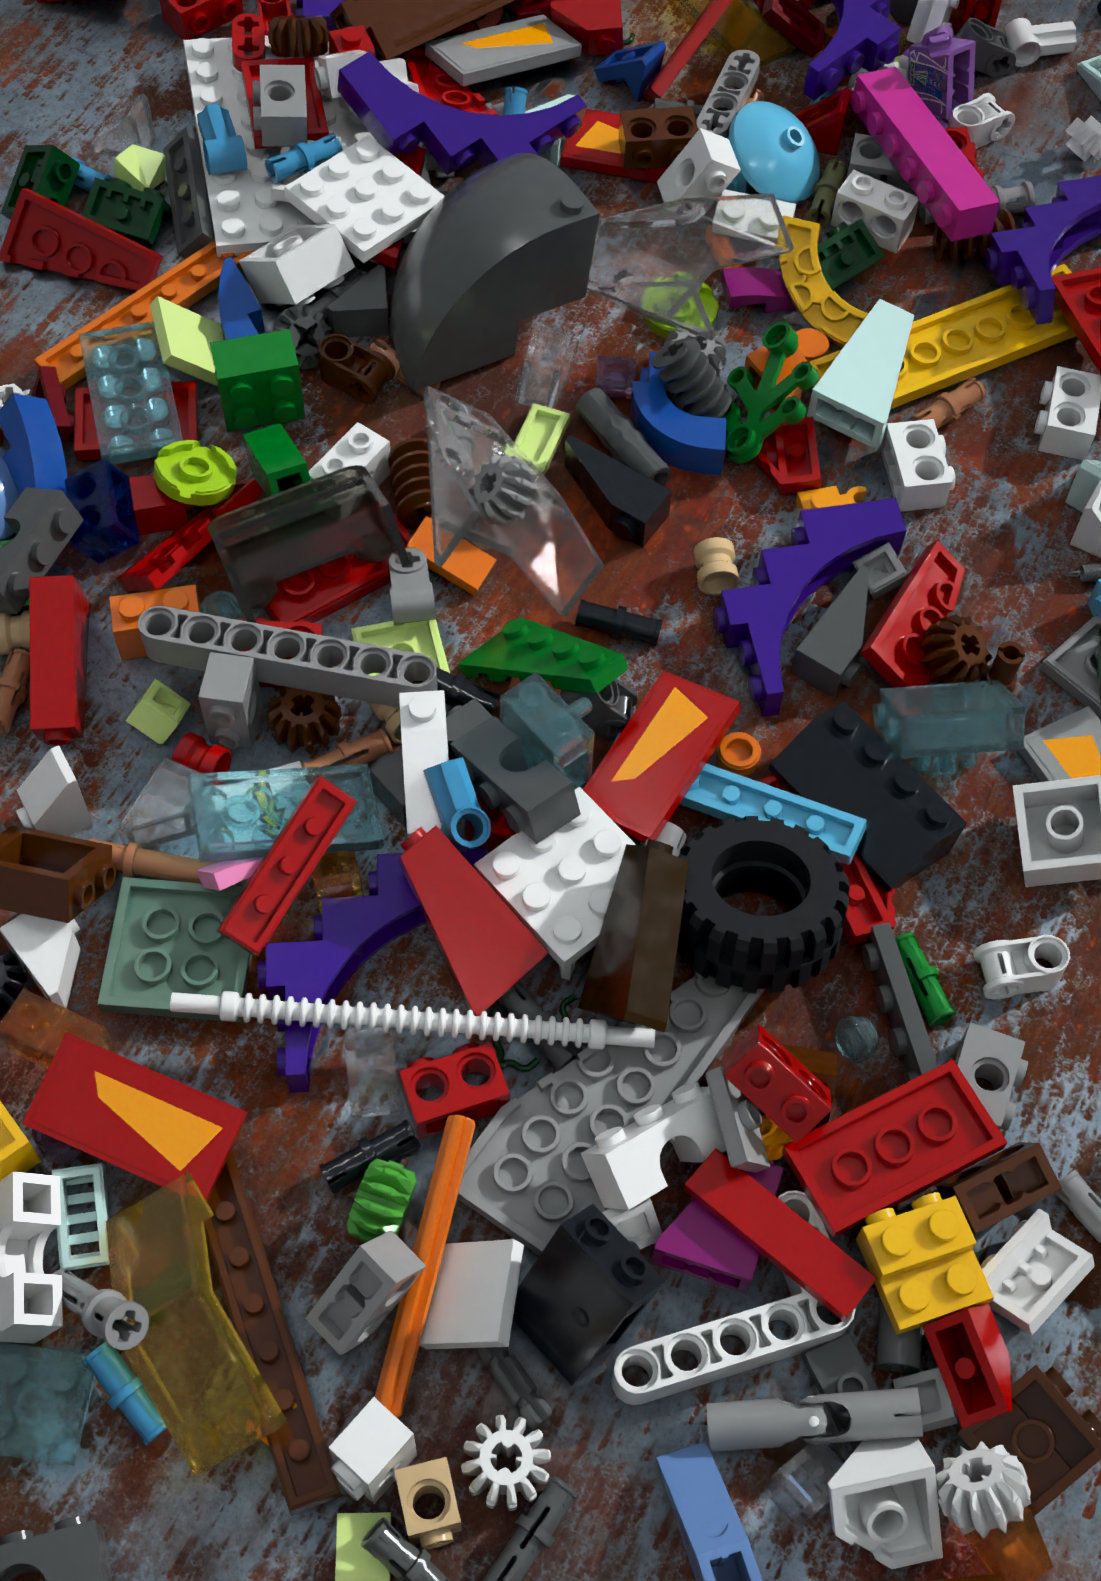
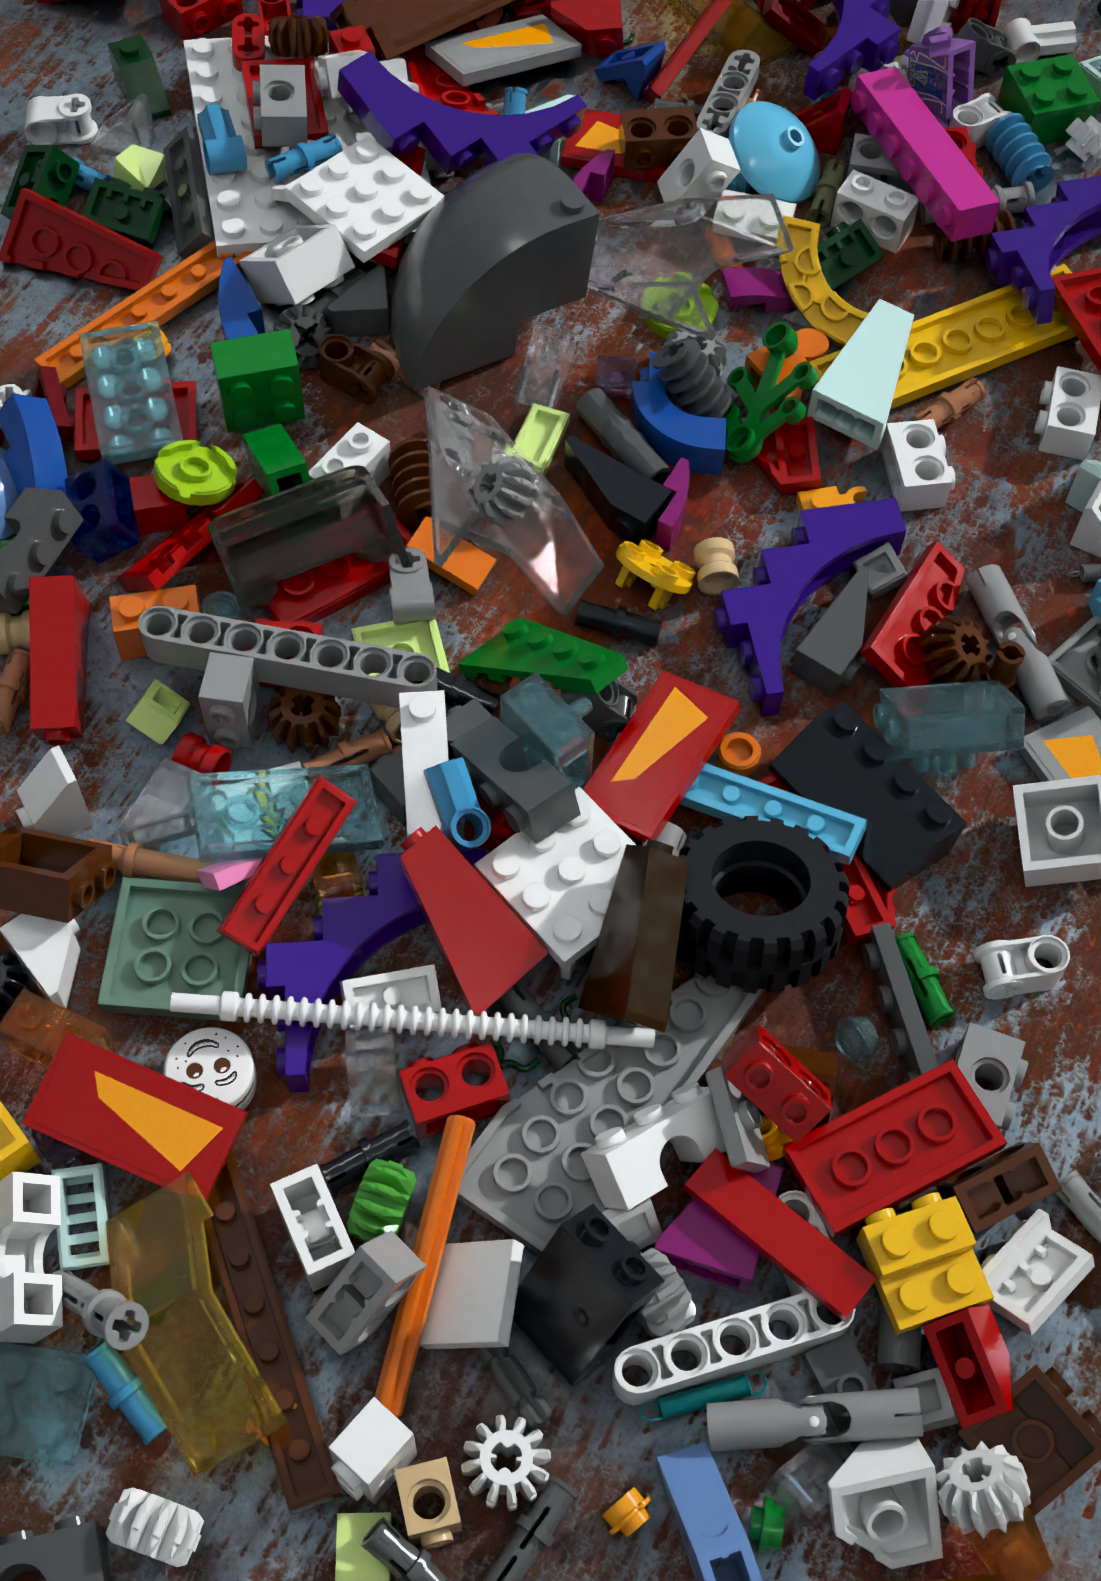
yellowish green tile [150,296,224,387] -> none
none -> white piece [24,93,99,145]
none -> white gear [105,1488,204,1567]
none -> dark green slope [108,34,171,124]
none -> white head [163,1027,257,1110]
none -> white brick [270,1164,355,1292]
none -> white plate [339,964,442,1028]
none -> magenta slope [572,149,615,203]
none -> light orange plate [602,1487,651,1538]
none -> yellow plate [615,539,696,611]
none -> light grey gear [637,1248,696,1339]
none -> teal piece [639,1371,768,1422]
none -> magenta slope [655,457,690,552]
none -> green plate [748,1497,786,1554]
none -> light grey piece [966,564,1071,722]
none -> dark azure piece [985,113,1054,193]
none -> green brick [997,54,1101,145]

